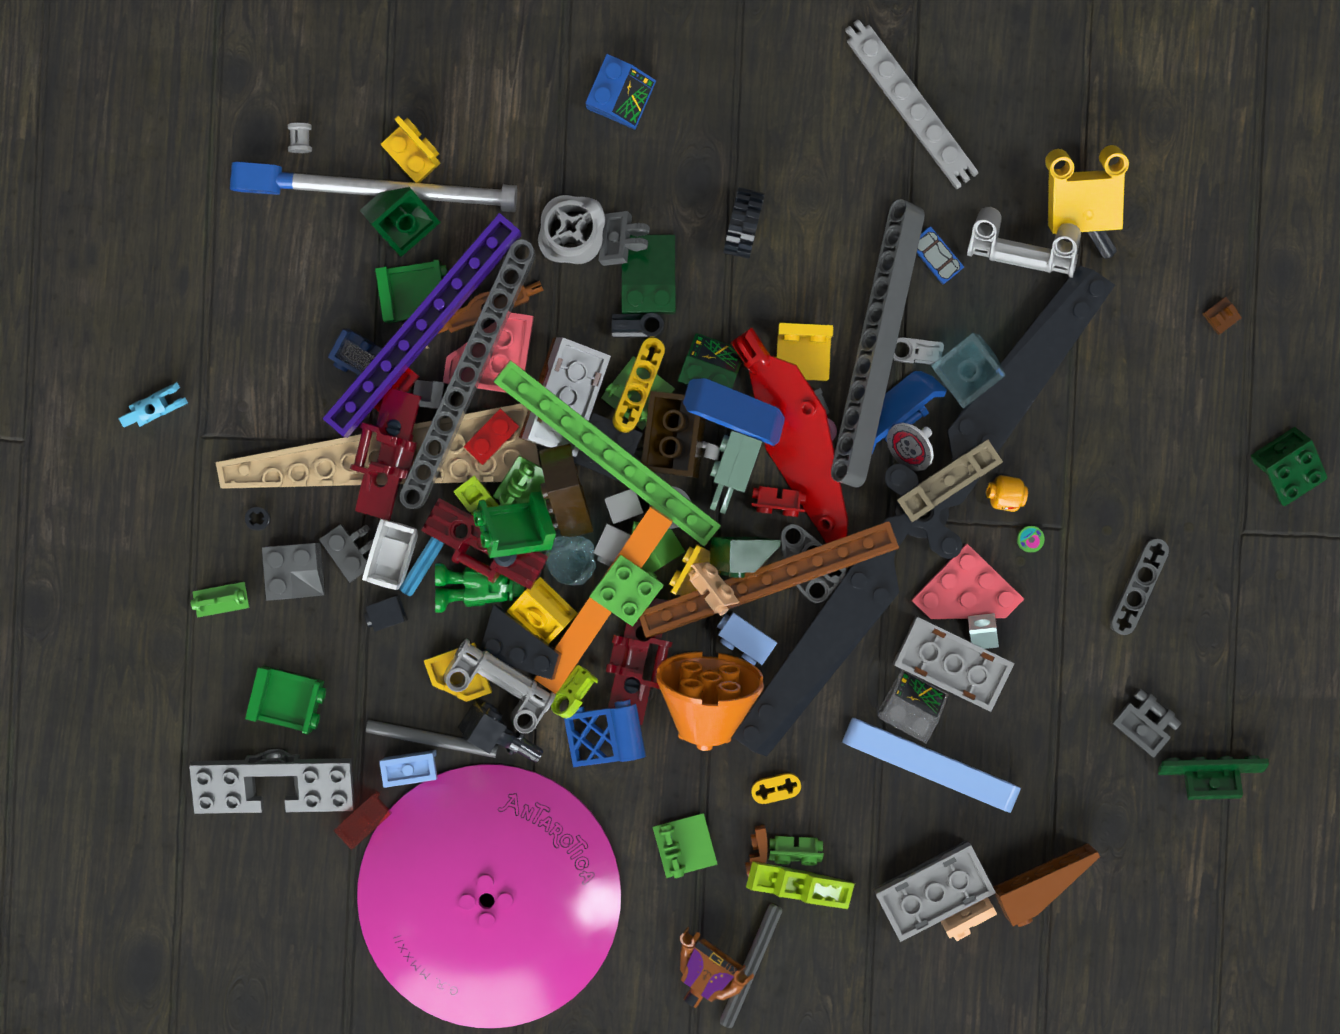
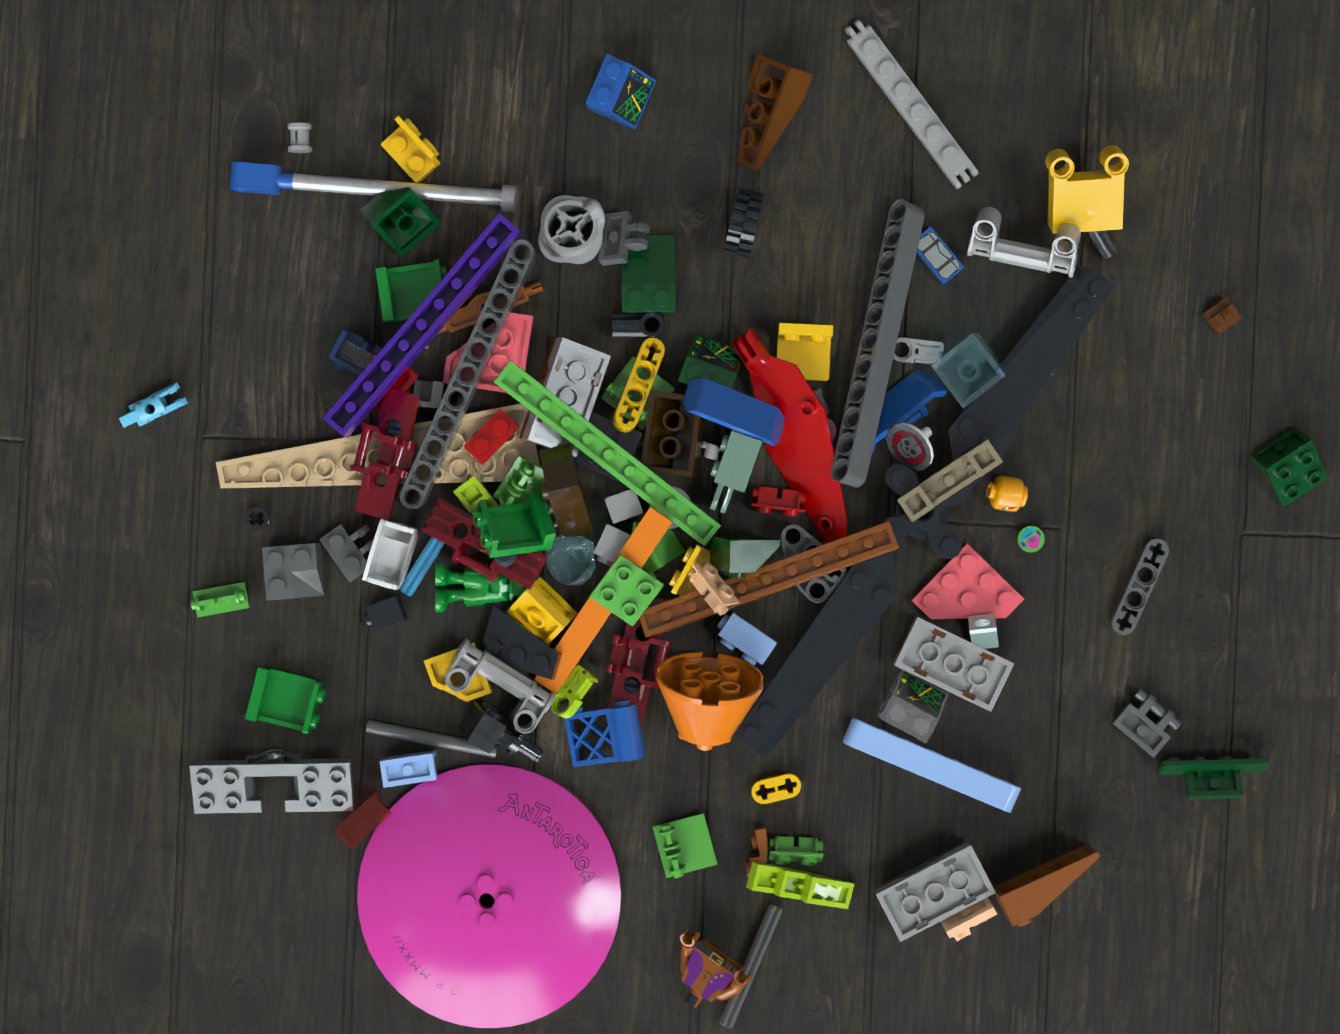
none -> reddish brown wedge [737,54,813,171]

